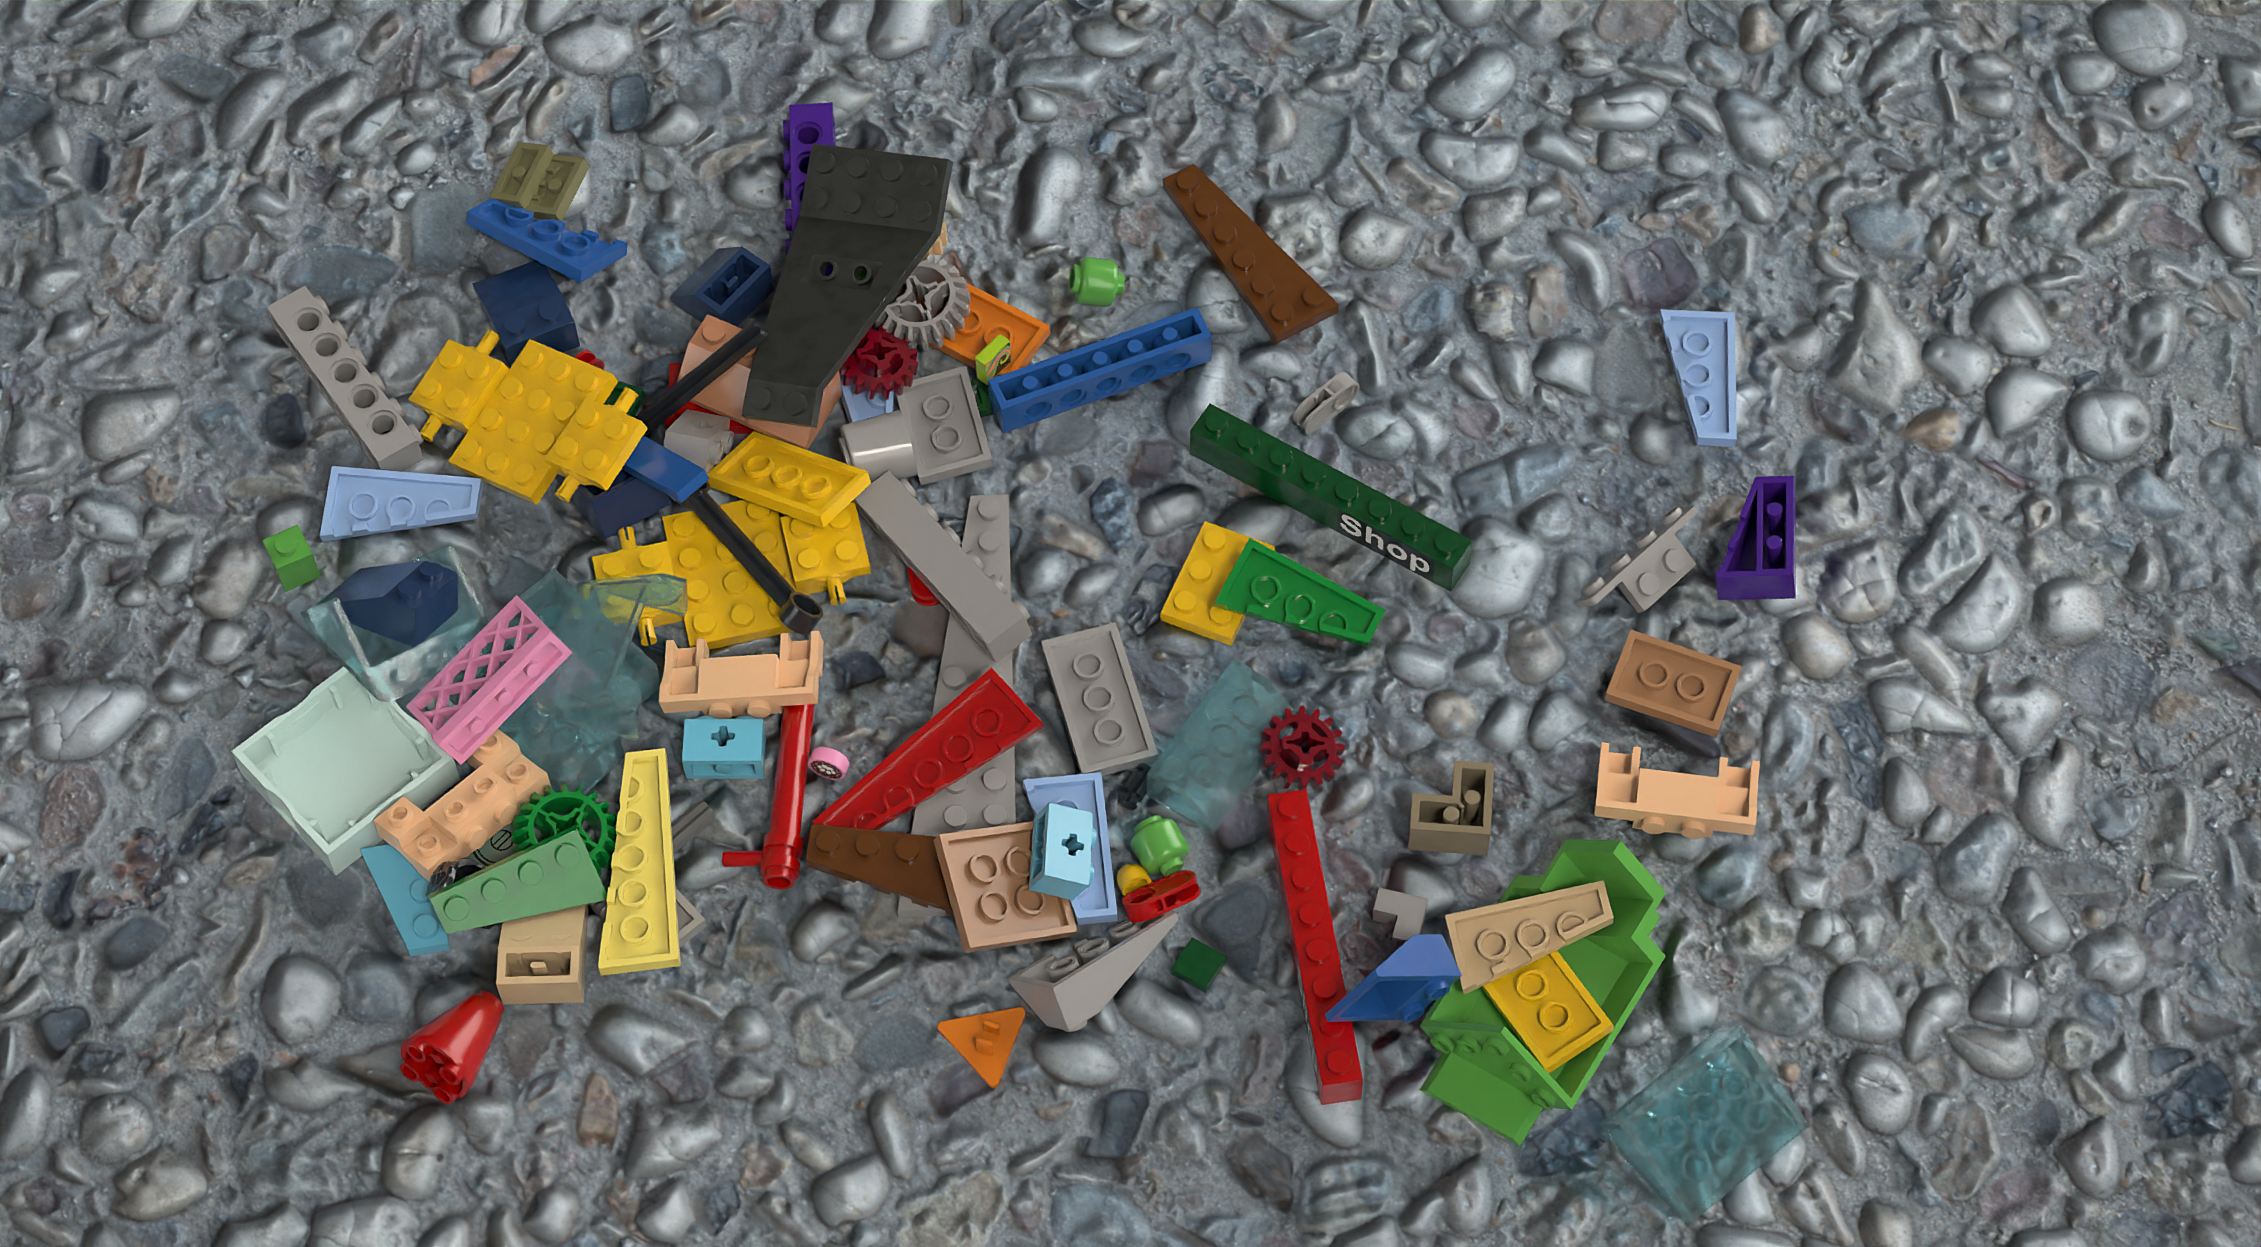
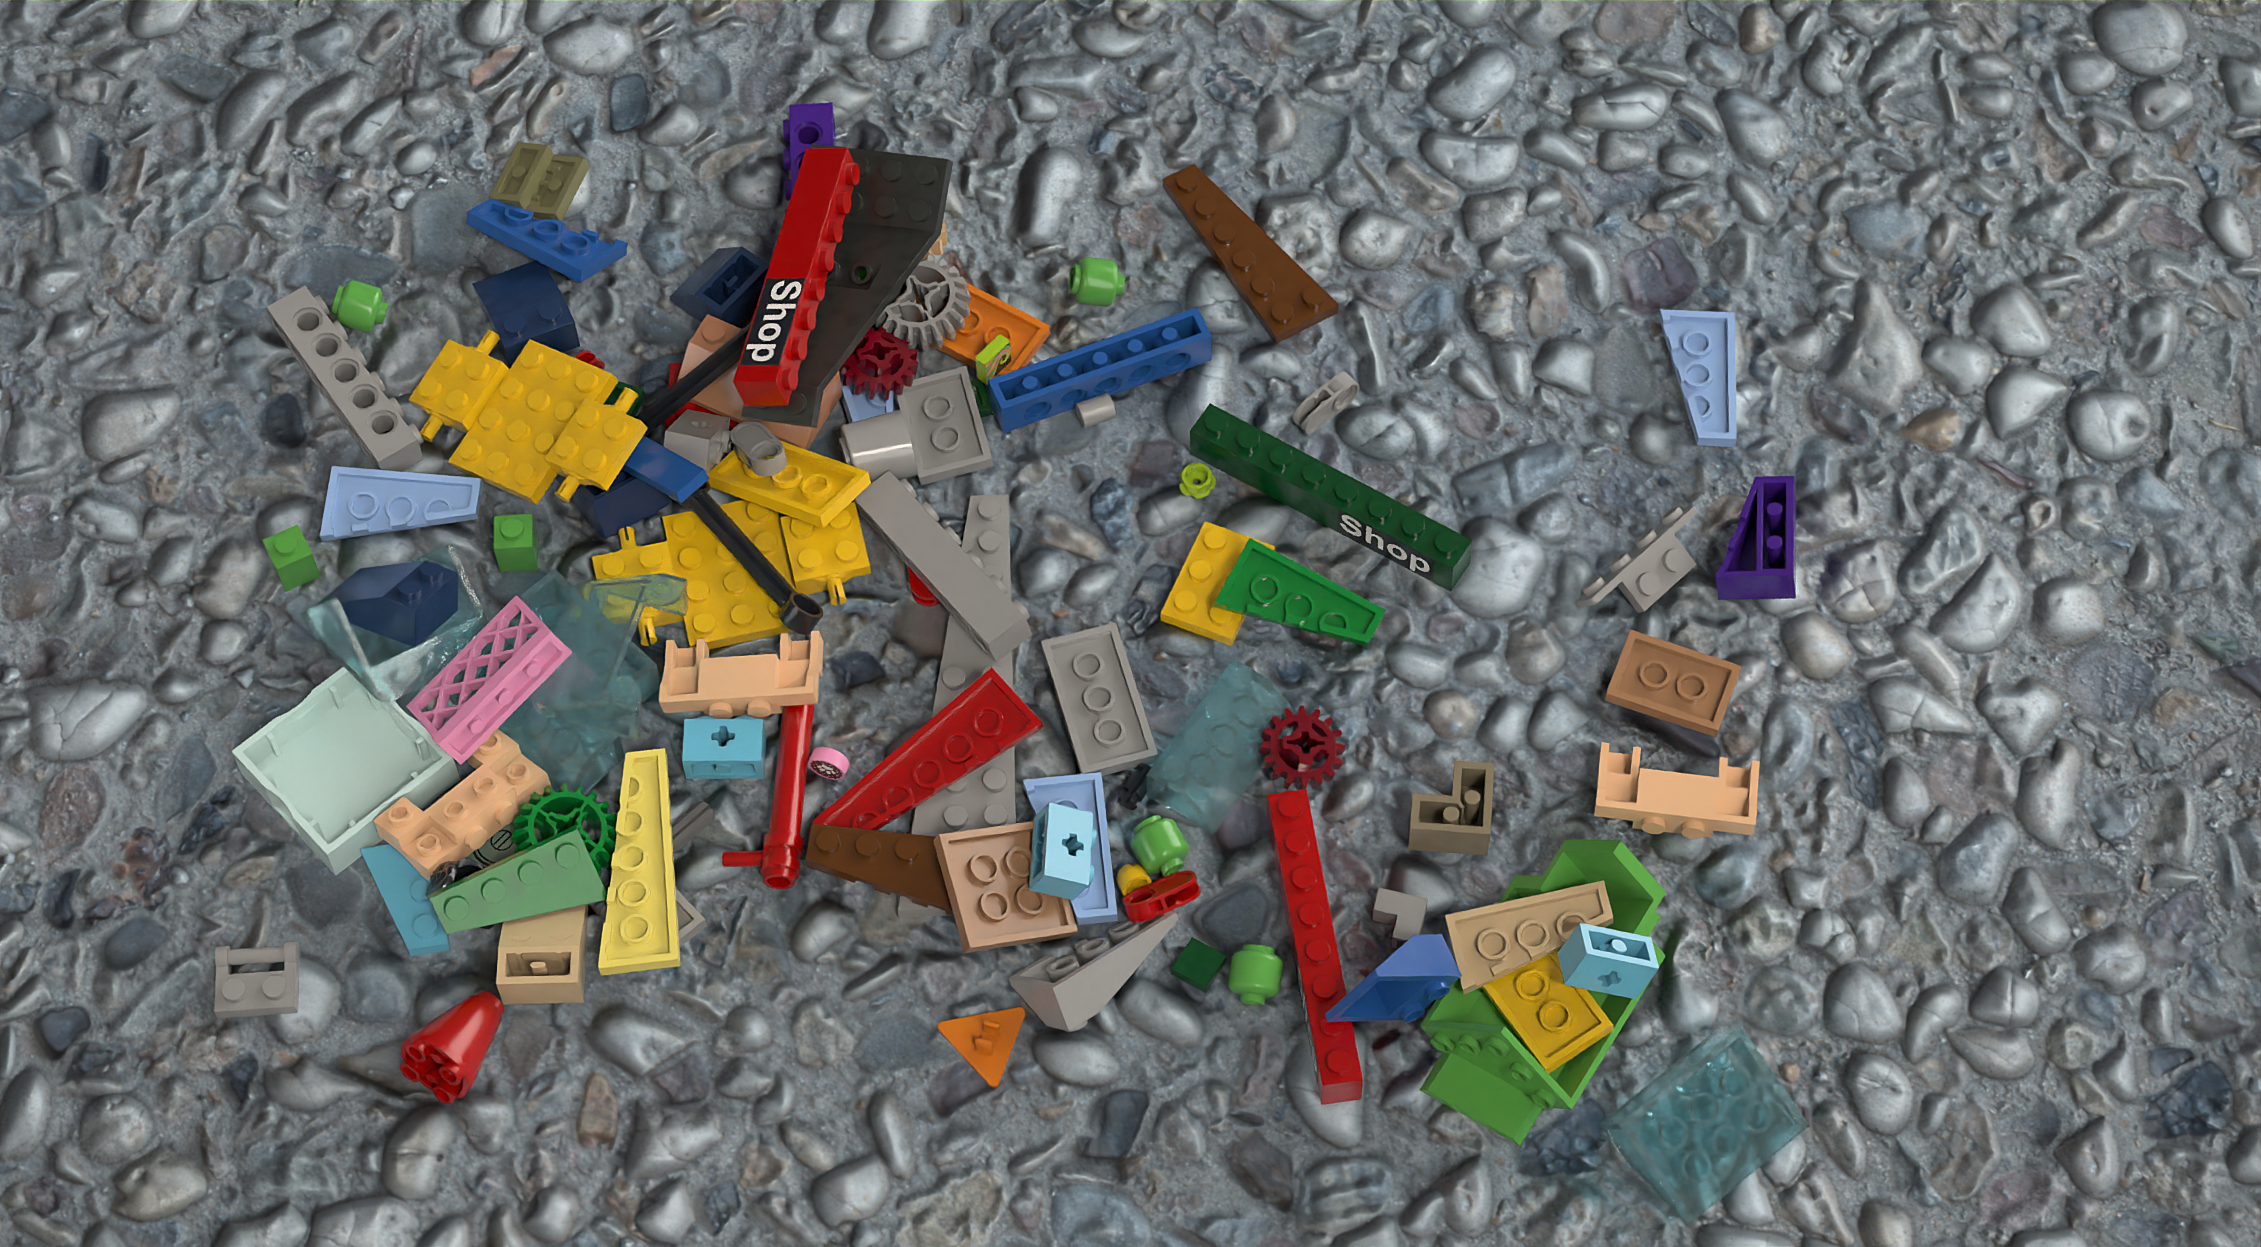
none -> light grey plate [214,941,300,1018]
none -> bright green head [331,280,389,333]
none -> bright green brick [494,514,539,572]
none -> light grey piece [730,421,787,476]
none -> red brick [733,148,860,406]
none -> light grey hinge [1075,393,1116,428]
none -> lime plate [1179,463,1216,499]
none -> bright green head [1228,944,1283,1006]
none -> medium azure brick [1557,922,1659,999]

